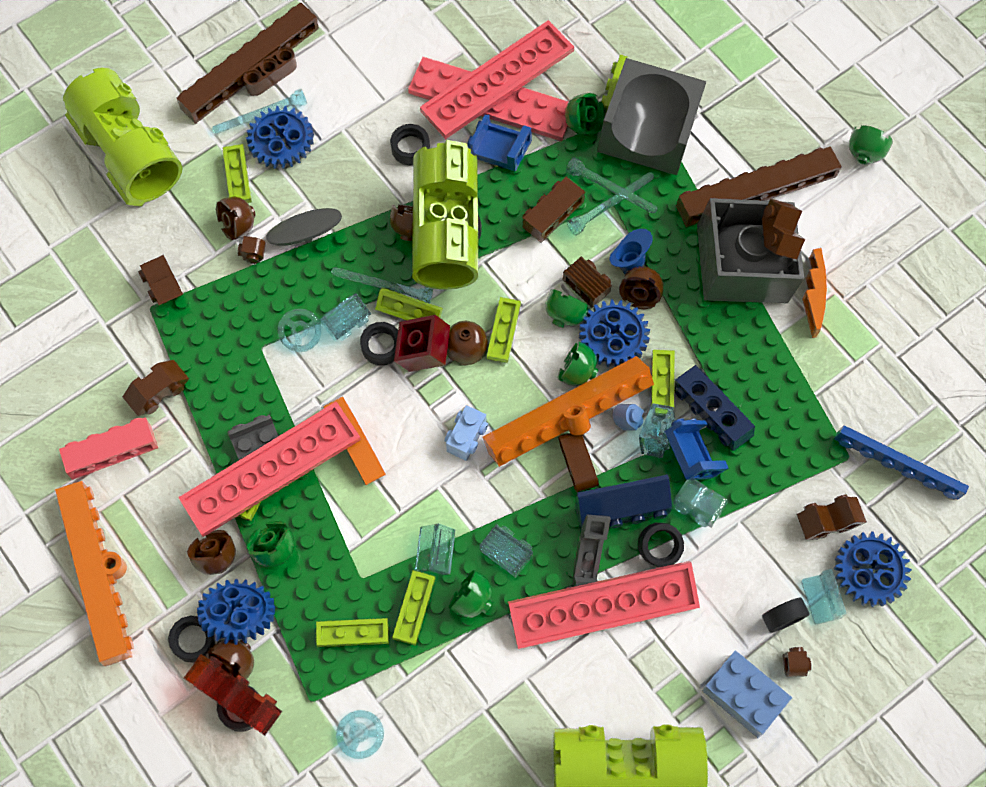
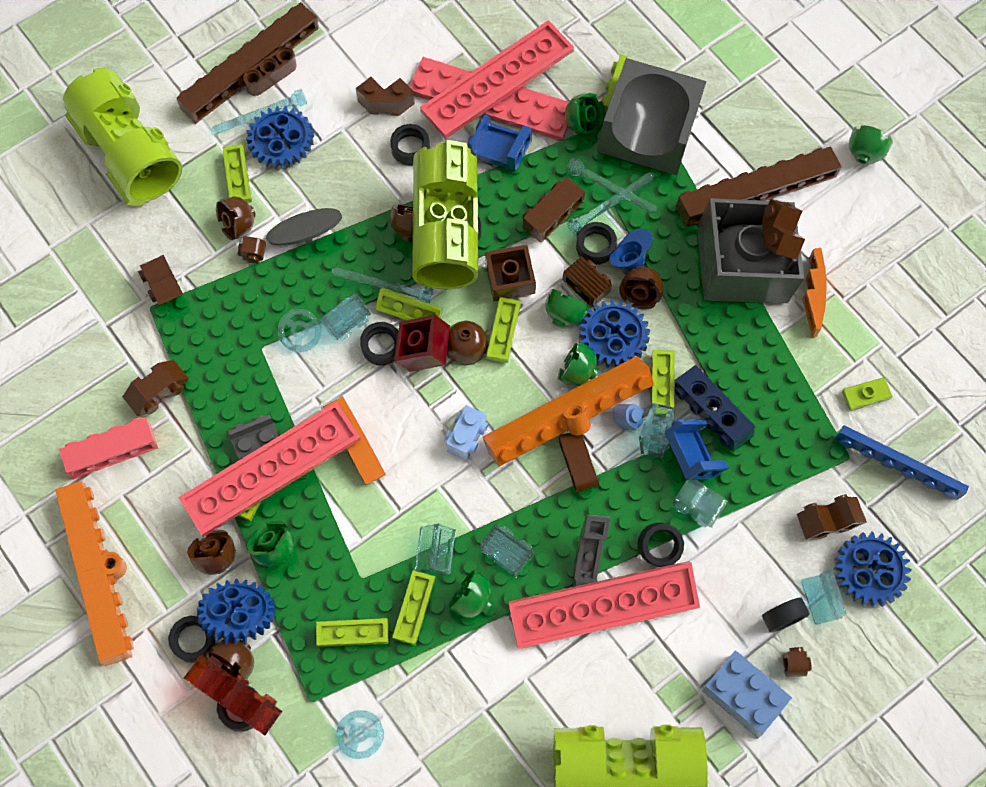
dark blue slope [575,475,672,531] -> none
none -> reddish brown brick [355,77,415,116]
none -> reddish brown brick [485,245,536,301]
none -> black tyre [576,222,617,265]
none -> lime plate [842,377,893,411]

